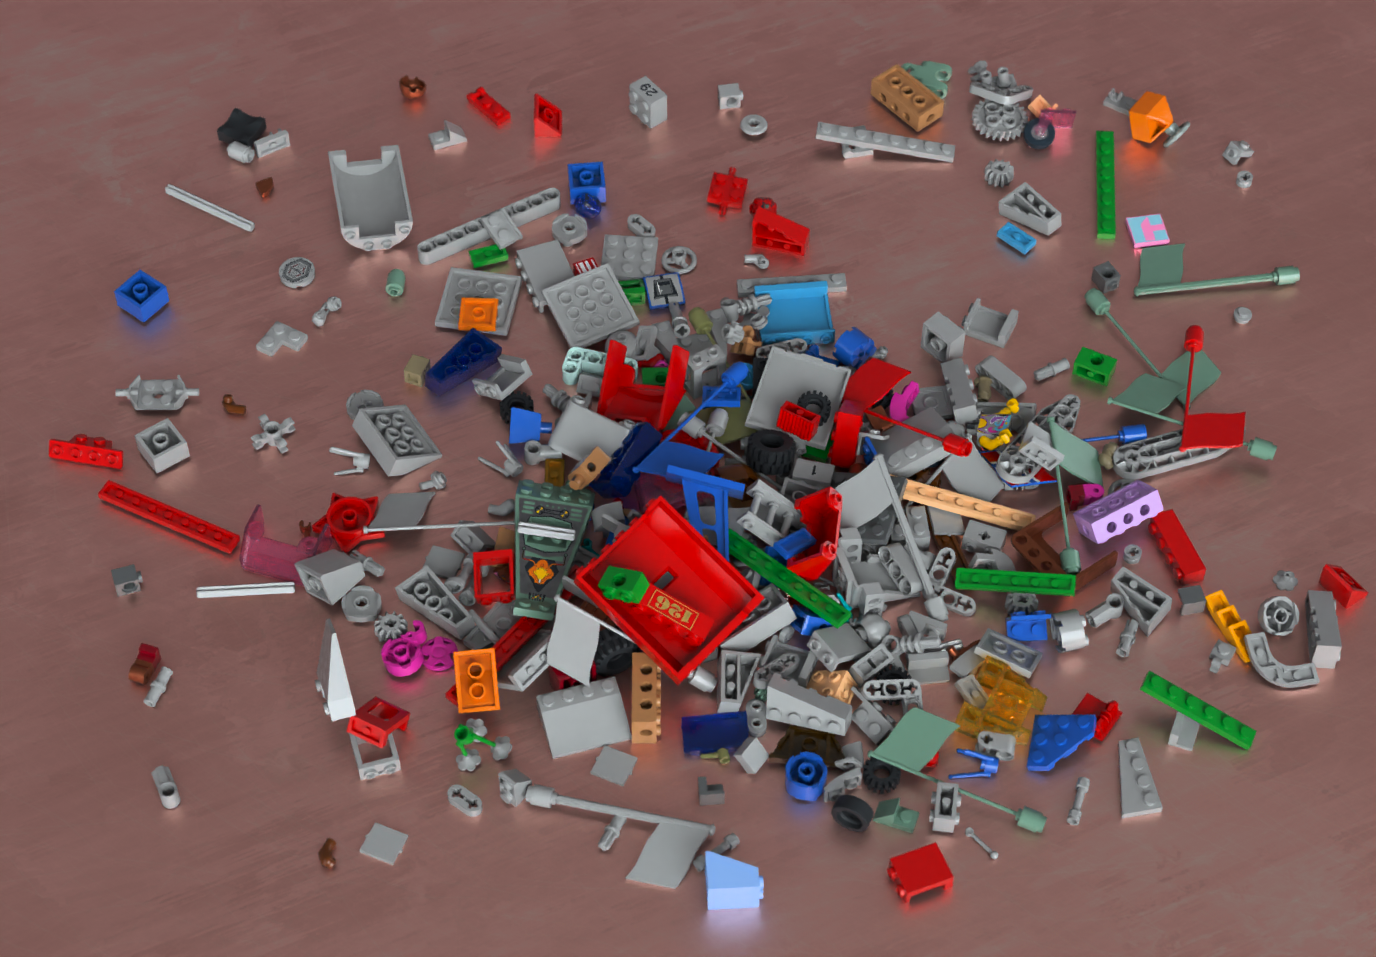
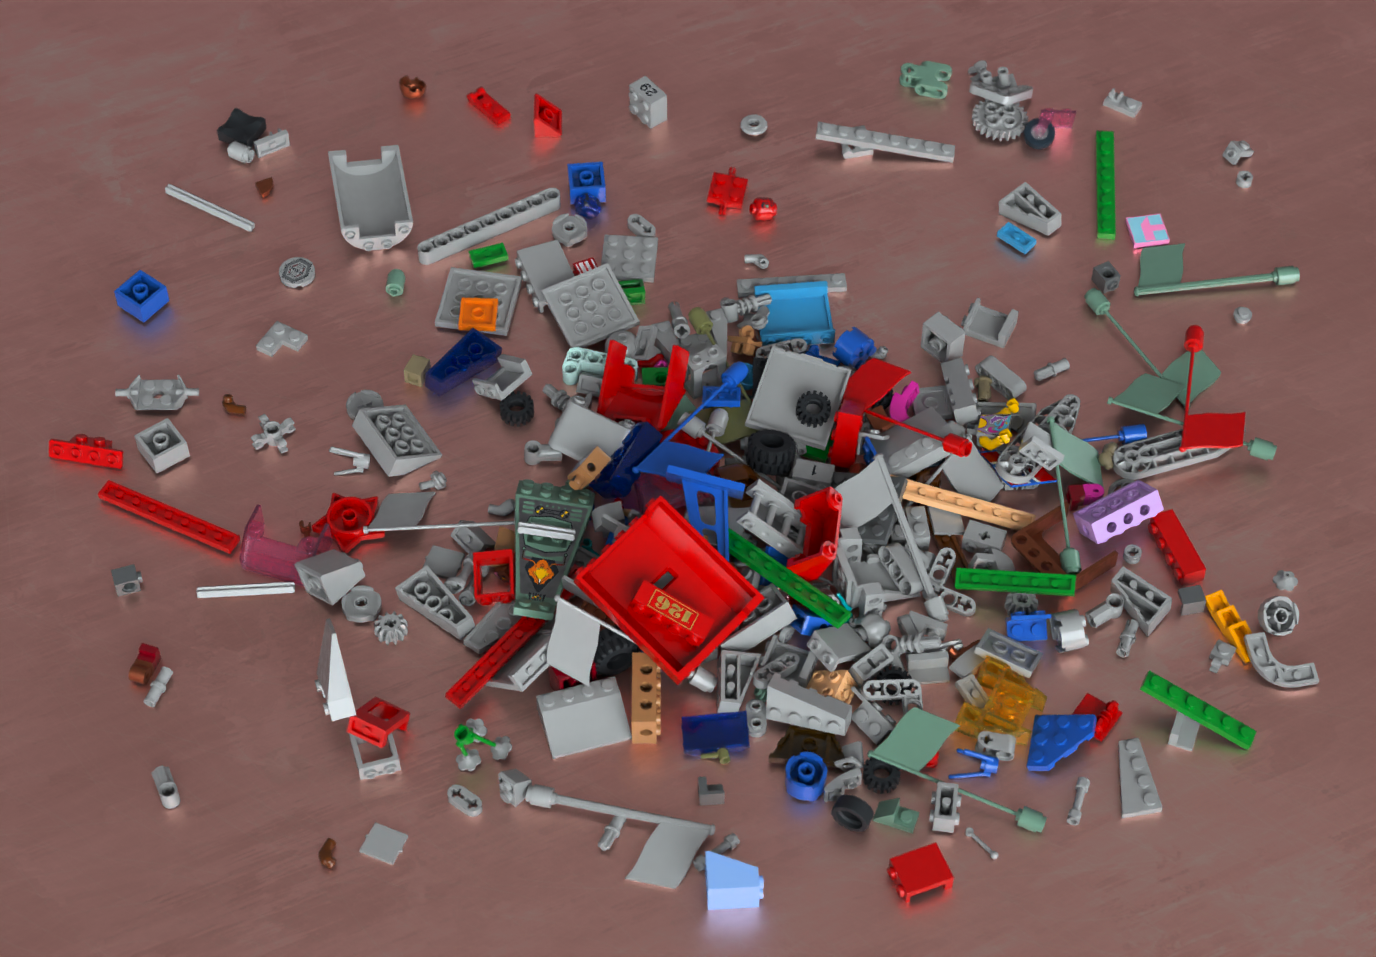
light grey piece [312,296,342,327] -> none
light grey axle [349,550,385,577] -> none
dark pink piece [381,620,427,677] -> none
dark pink wheel [421,636,458,671] -> none
light grey slope [428,120,467,150] -> none
orange slope [453,648,500,713] -> none
light grey piece [468,609,500,645] -> none
light grey plant [478,441,524,477] -> none
light grey plate [481,208,523,250] -> none
blue torso [509,407,552,444] -> none
pearl gold plate [544,459,565,487] -> none
light grey piece [590,745,638,786] -> none
green brick [598,566,650,604] -> none
slope [643,272,686,310] -> none
light grey piece [661,246,697,274] -> none
light grey brick [718,83,743,109] -> none
light grey gear [721,321,744,345] -> none
light grey piece [734,737,769,774] -> none
red wedge [752,206,810,256] -> none
blue tile [773,528,817,560] -> none
red brick [776,401,821,441] -> none
medium nougat brick [871,64,944,132] -> none
light grey gear [984,159,1014,188] -> none
light nougat bracket [1027,95,1058,120] -> none
green brick [1072,347,1117,387] -> none
orange piece [1129,91,1190,147] -> none
light grey wedge [1305,590,1342,669] -> none
red slope [1318,564,1368,609] -> none

